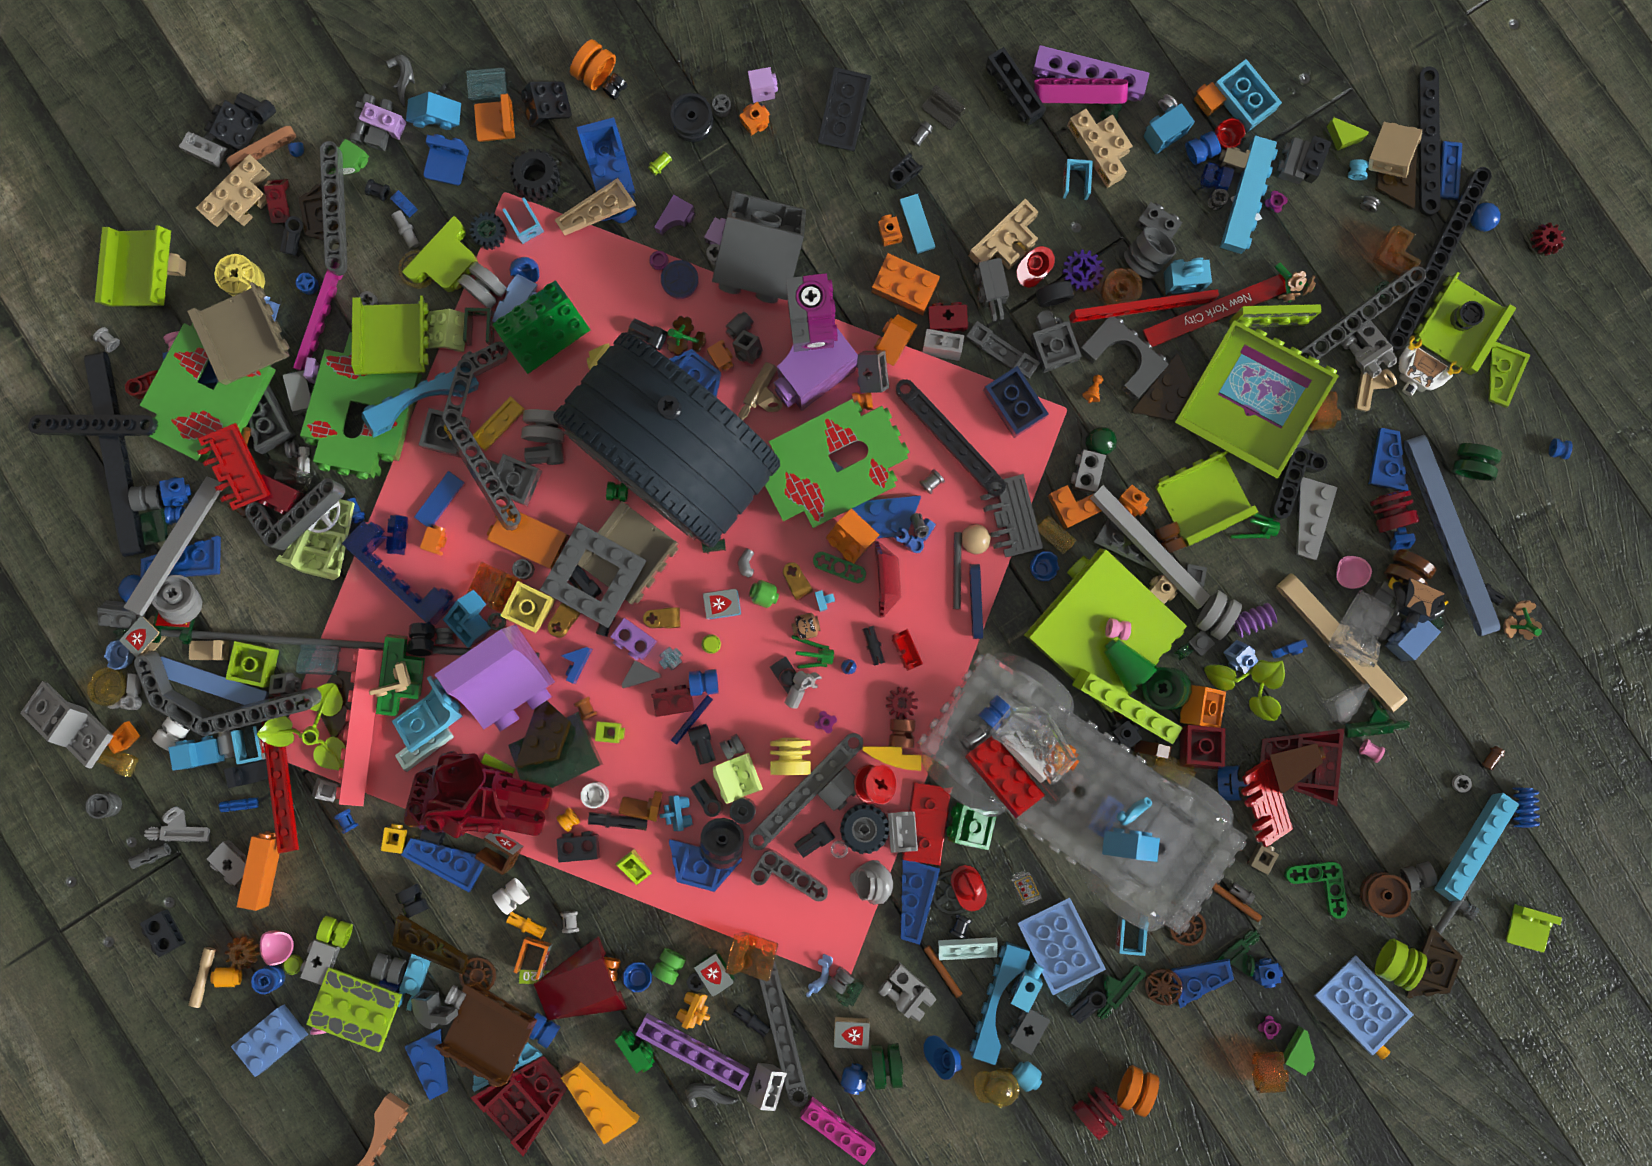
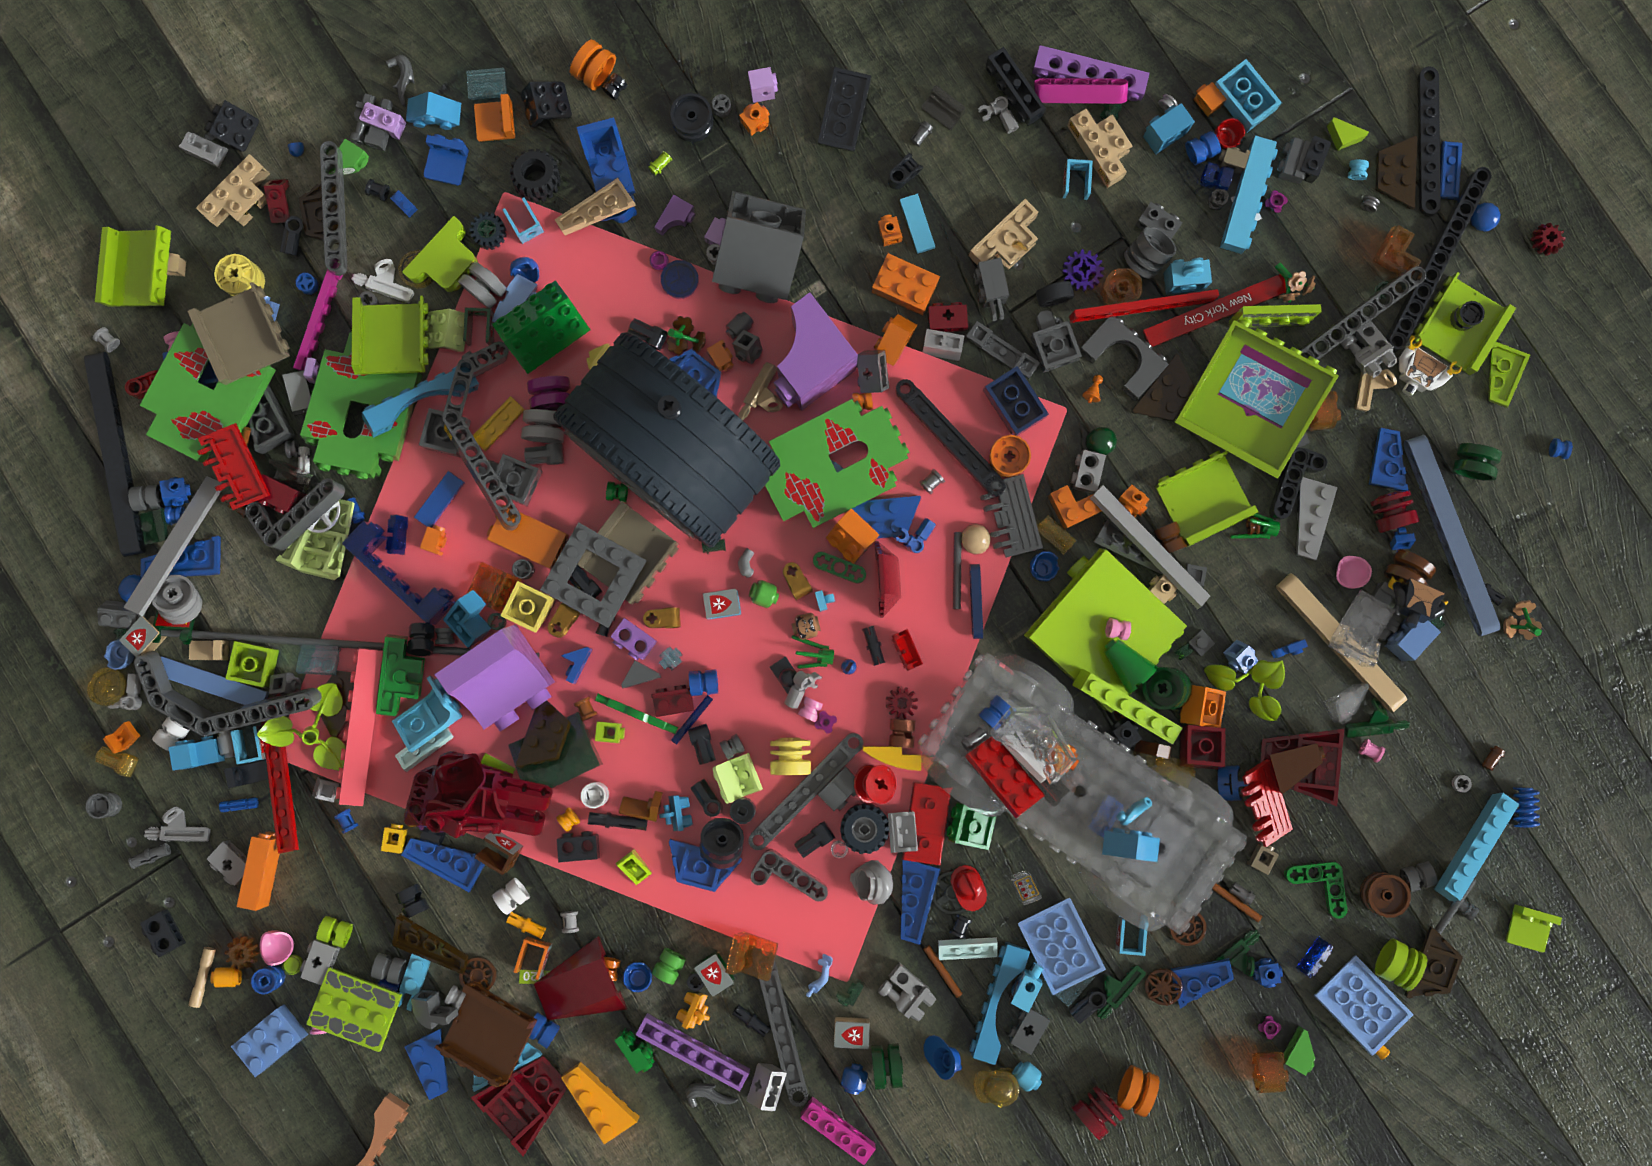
light grey bracket [20,681,113,768] -> none
black plate [28,415,158,436] -> none
nougat beam [226,126,296,171] -> none
black piece [234,92,276,125] -> none
tan bracket [369,661,411,697] -> none
light grey pin [391,210,420,250] -> none
lime piece [702,635,721,654] -> none
piece [786,273,838,352] -> none
dark grey wheel [828,966,855,994] -> none
dark grey pin [910,513,929,538] -> none
red piece [1016,246,1055,288] -> none
light grey wheel [1196,590,1242,640] -> none
medium lavender piece [1234,603,1277,638] -> none
tan panel [1369,122,1422,178] -> none
none -> white piece [351,259,414,304]
none -> magenta wheel [527,376,570,411]
none -> green piece [595,693,678,734]
none -> bright pink wheel [798,697,823,722]
none -> light grey bar [978,96,1019,134]
none -> orange wheel [989,435,1031,477]
none -> reddish brown bush [1246,517,1260,535]
none -> clear blue hinge [1296,937,1333,979]

